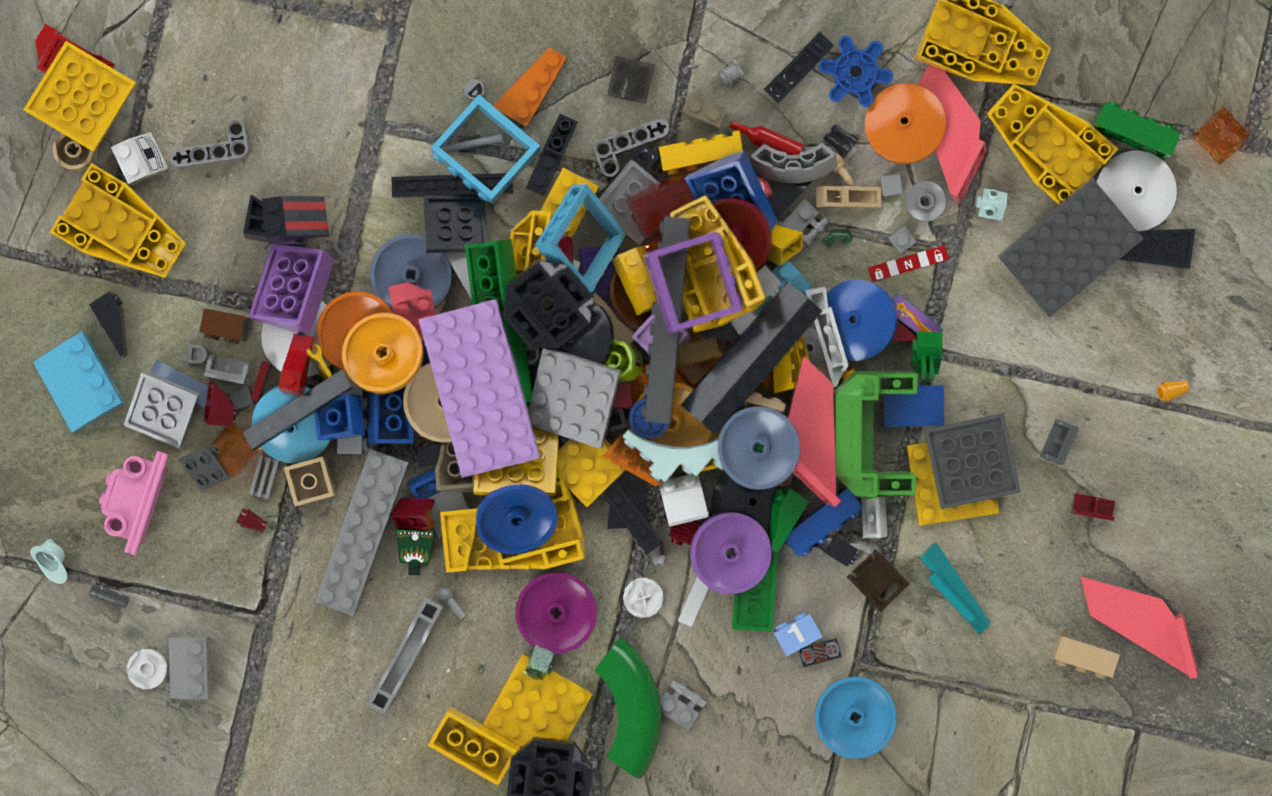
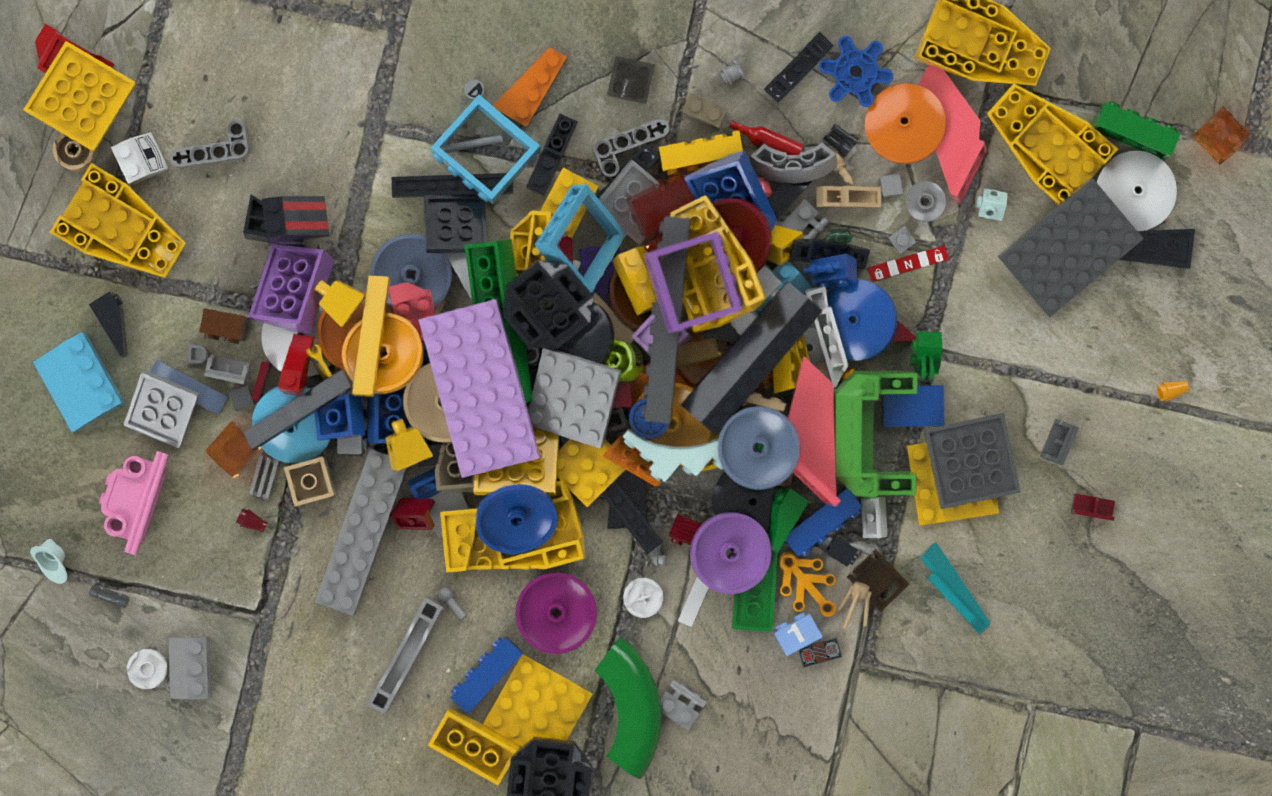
dark grey hinge [178,445,230,491] -> none
dark red slope [203,381,236,427] -> none
torso [395,530,435,575] -> none
clear green brick [524,645,554,680] -> none
white slope [659,474,709,527] -> none
dark azure dish [815,676,896,759] -> none
slope [892,293,944,335] -> none
tan brick [1052,635,1120,680] -> none
coral piece [1081,576,1198,679] -> none
none -> yellow torso [315,280,366,327]
none -> yellow tile [352,276,390,397]
none -> yellow torso [386,419,433,471]
none -> blue brick [450,636,523,714]
none -> light orange plant [778,552,836,617]
none -> black slope [789,239,870,269]
none -> blue brick [804,254,857,290]
none -> tan plant [837,582,872,630]

